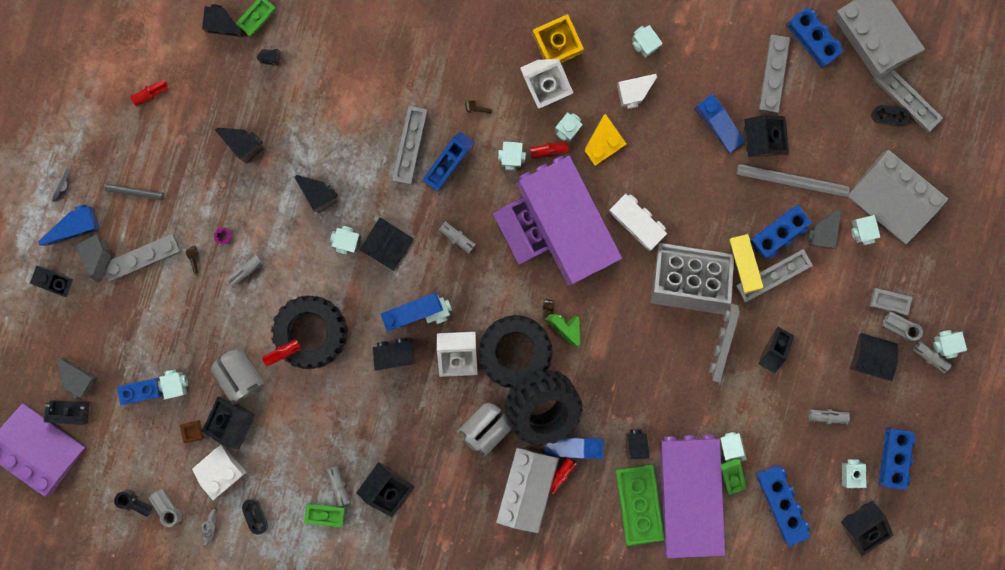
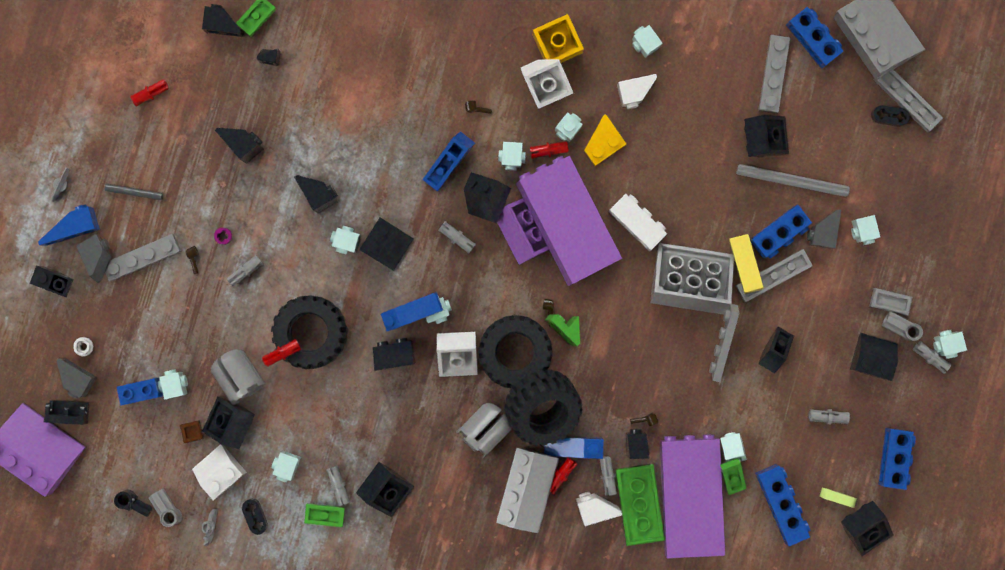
light grey plate [392,106,428,185] -> none
blue slope [694,93,745,153] -> none
light aqua brick [842,459,866,488] -> none
light grey slope [847,150,948,244] -> none
none -> white plate [73,337,93,356]
none -> light aqua brick [271,451,301,482]
none -> black slope [464,172,511,224]
none -> white slope [576,492,622,526]
none -> light grey axle [600,456,617,496]
none -> dark brown hand [630,413,658,426]
none -> yellowish green beam [819,487,857,508]

